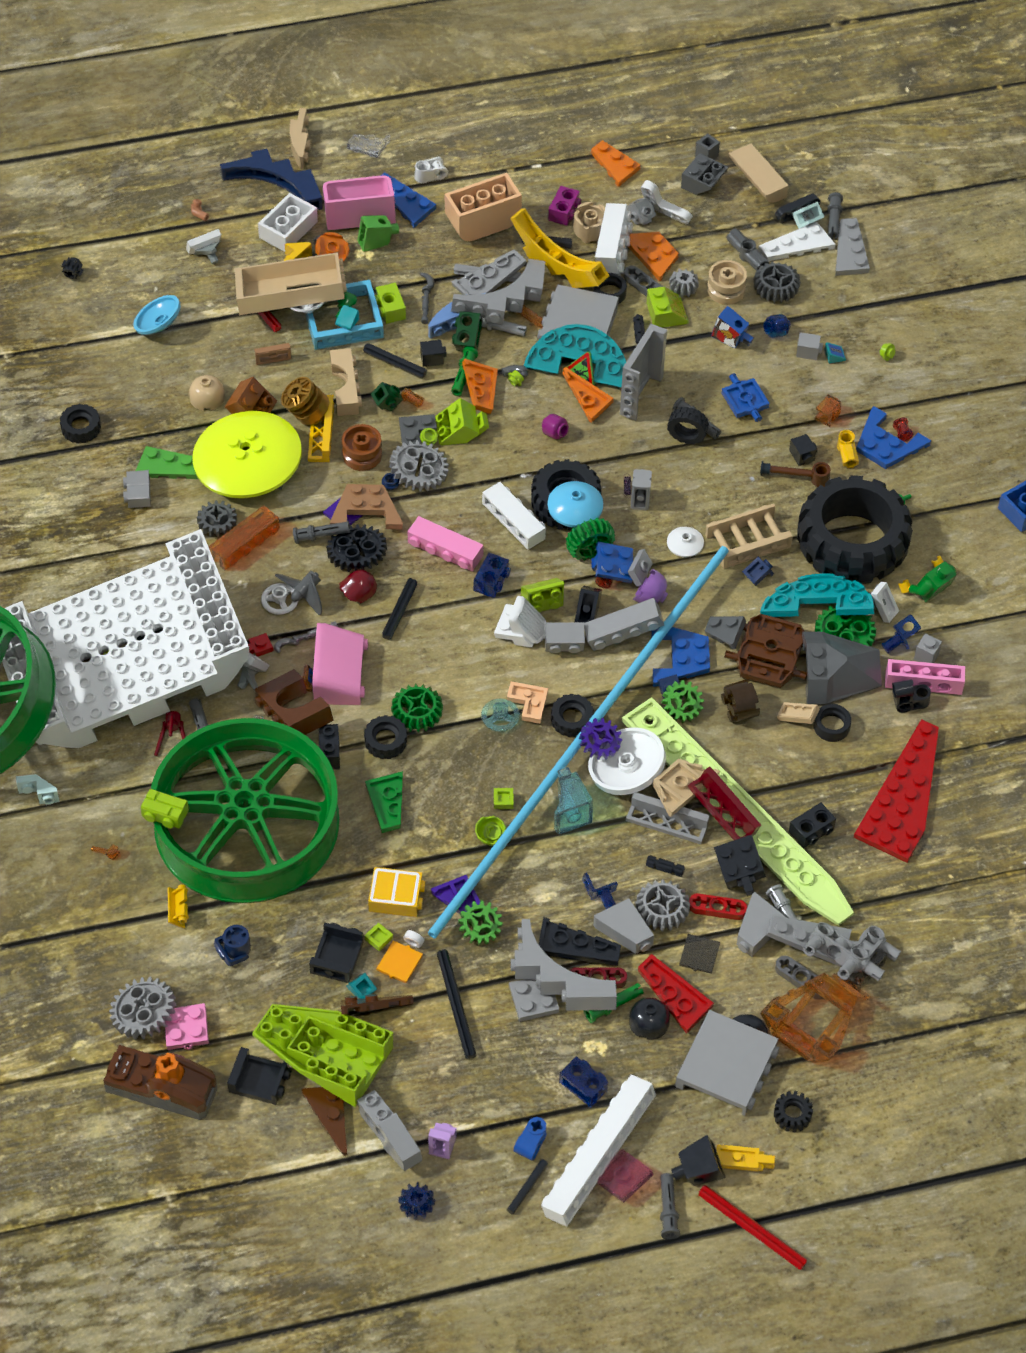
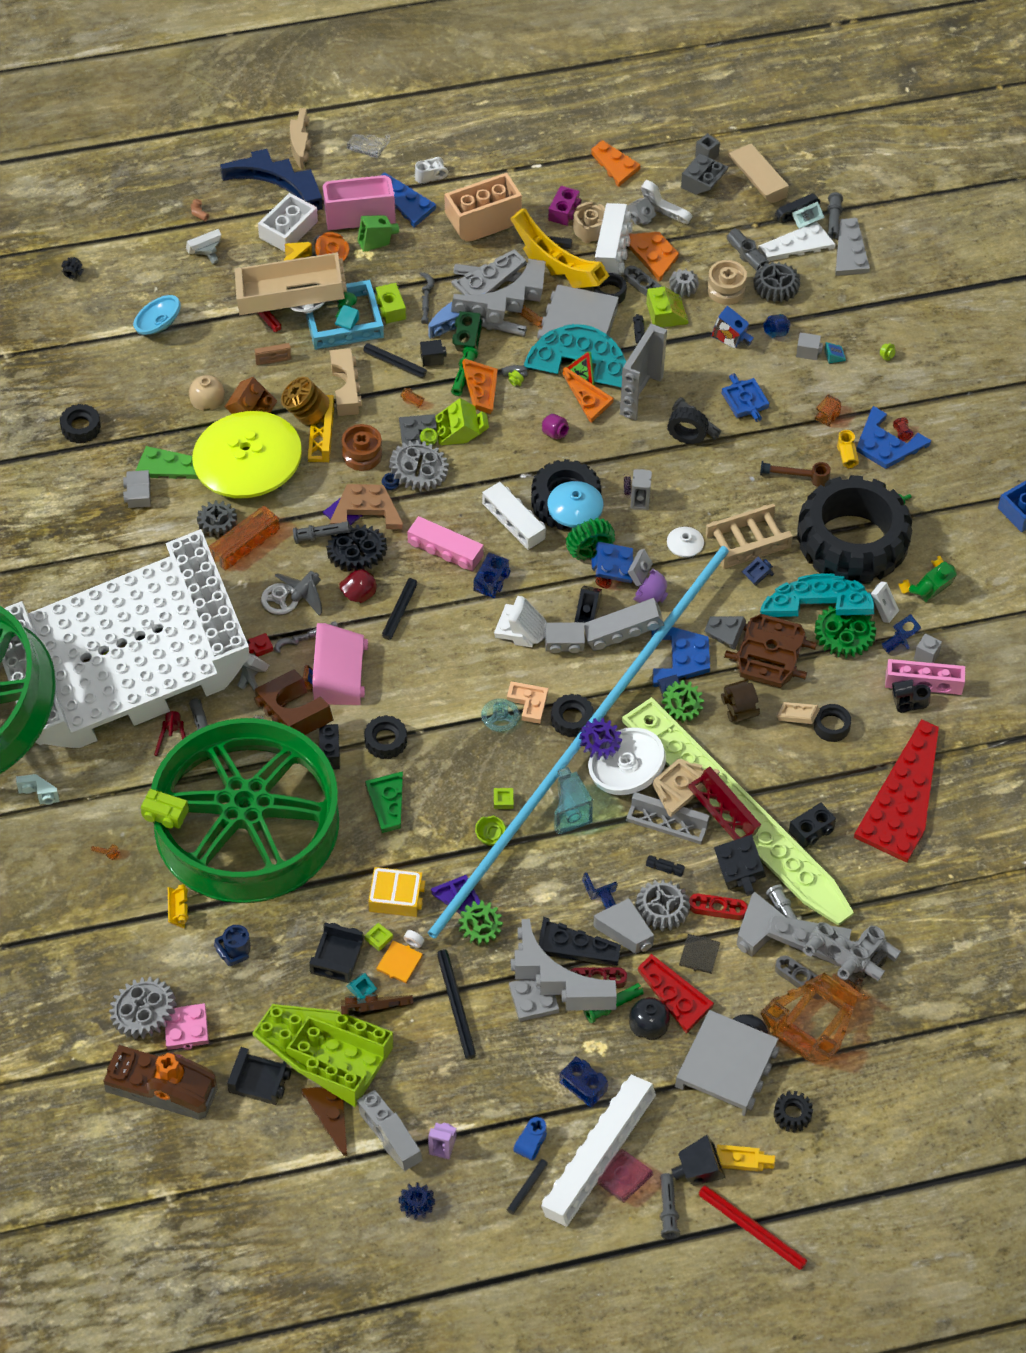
dark green brick [371,382,403,412] -> none
green gear [391,683,443,733] -> none
lime slope [521,578,564,613] -> none
black brick [789,434,817,466] -> none
dark grey wedge [802,632,882,705] -> none

